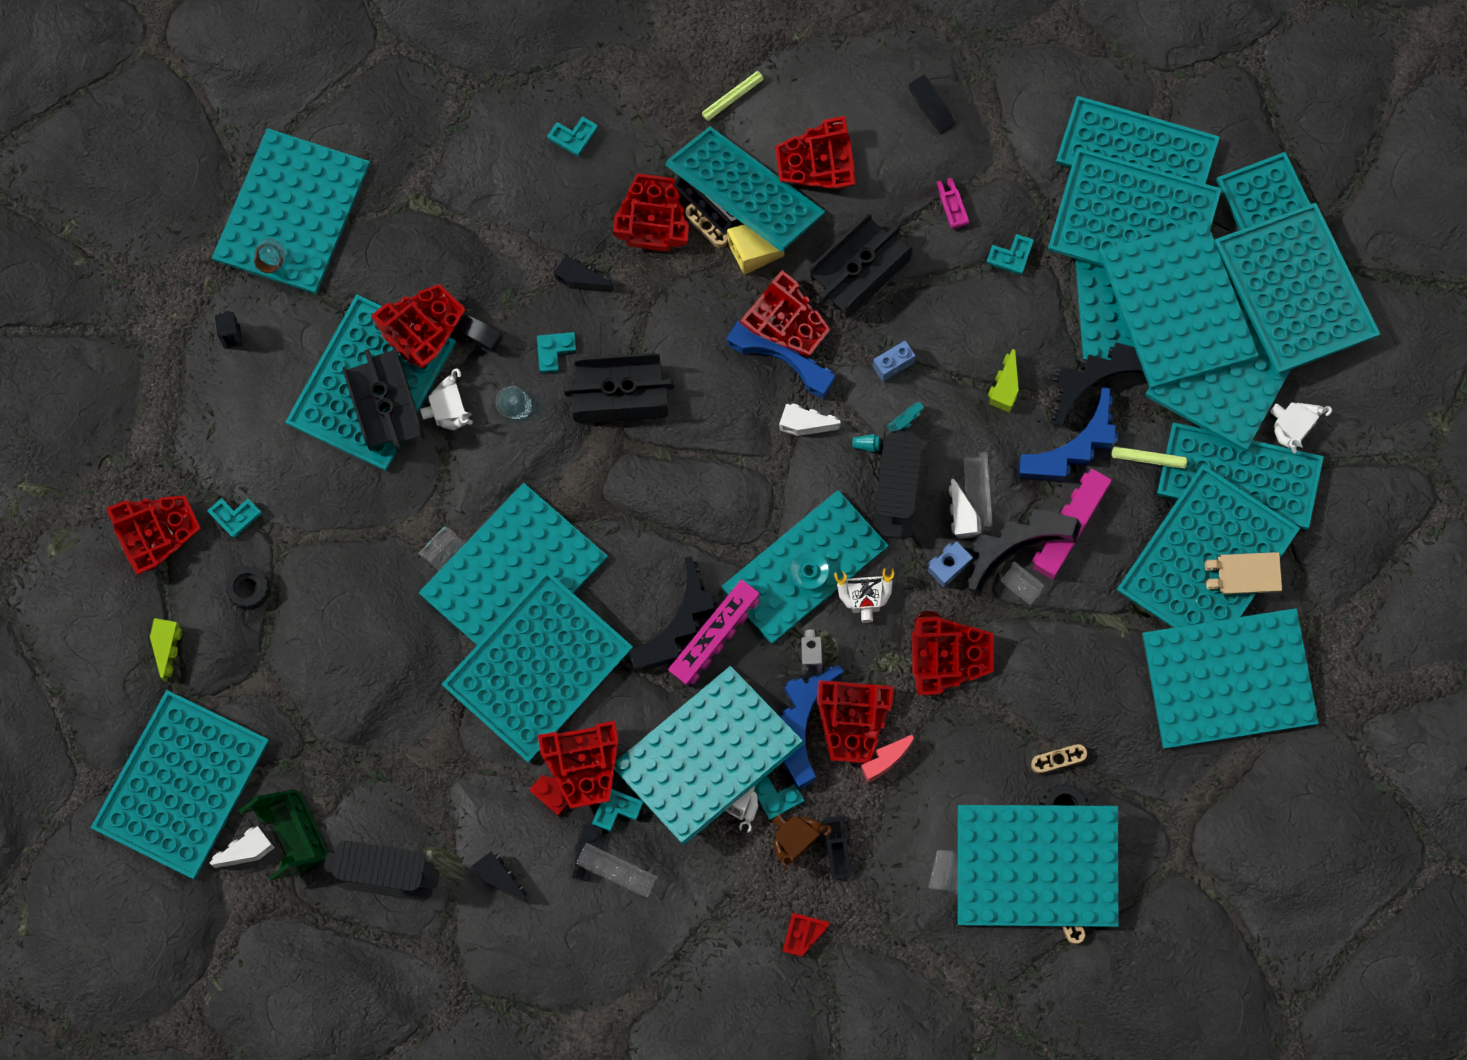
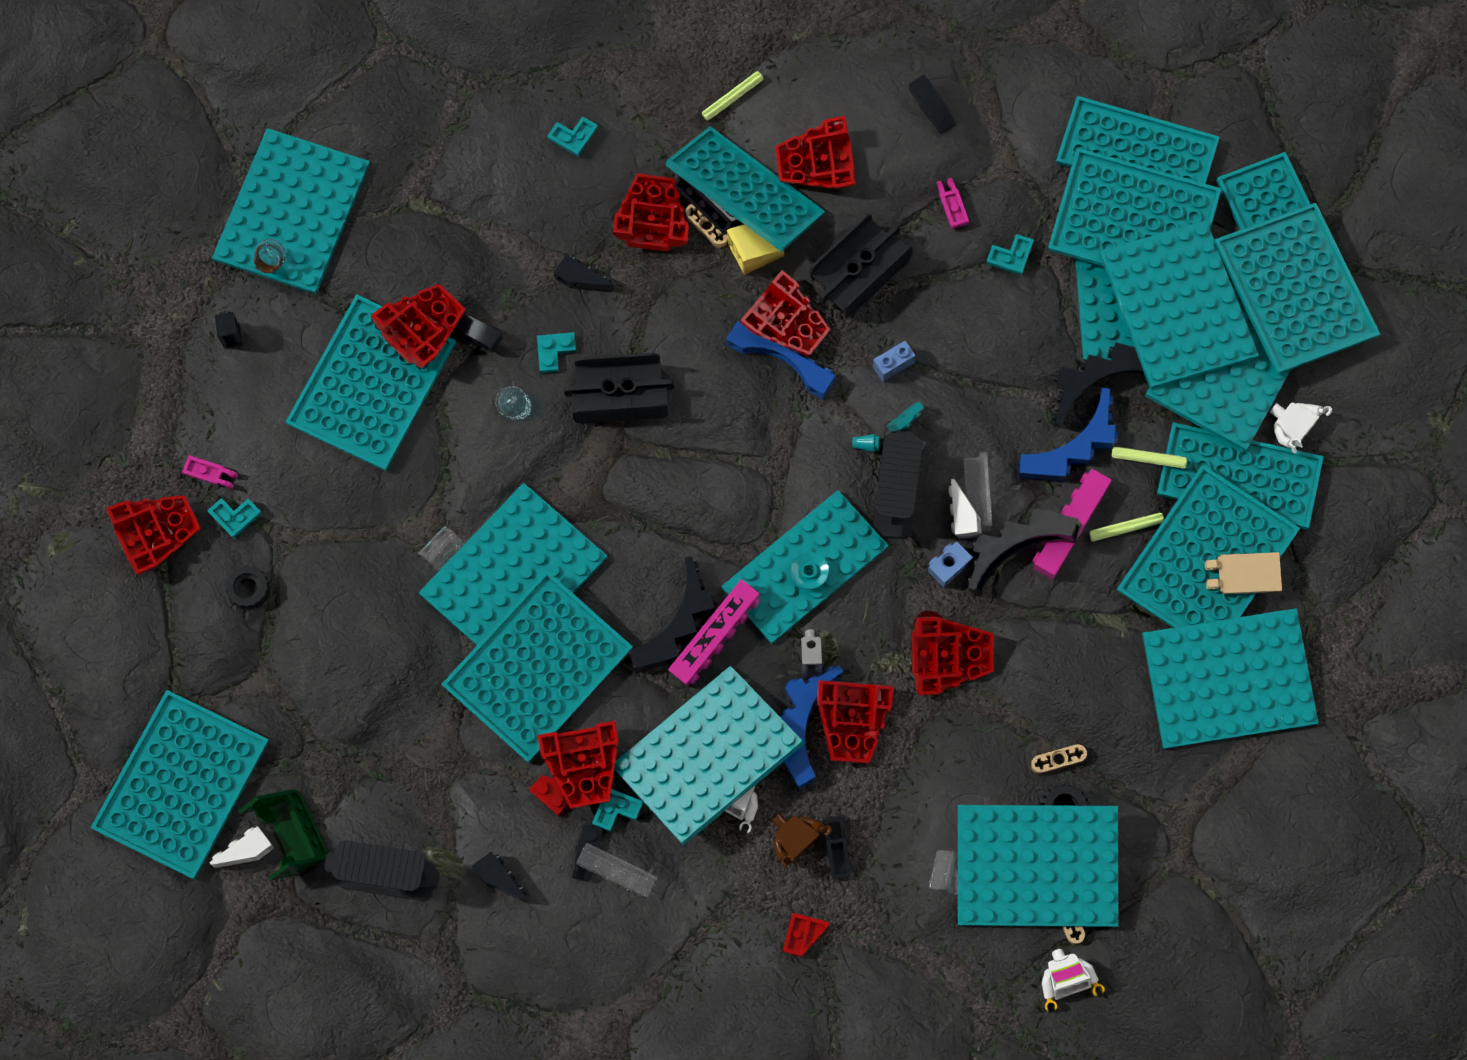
lime slope [150,618,182,682] -> none
black piece [342,346,425,453] -> none
white torso [420,369,473,430] -> none
teal plate [754,776,804,821] -> none
white slope [779,404,841,436] -> none
white torso [834,568,894,623] -> none
coral slope [861,735,914,783] -> none
lime slope [988,349,1019,413] -> none
clear panel [1001,562,1044,605] -> none
none -> dark pink hinge [182,455,238,489]
none -> white torso [1042,949,1105,1011]
none -> yellowish green axle [1089,513,1164,541]

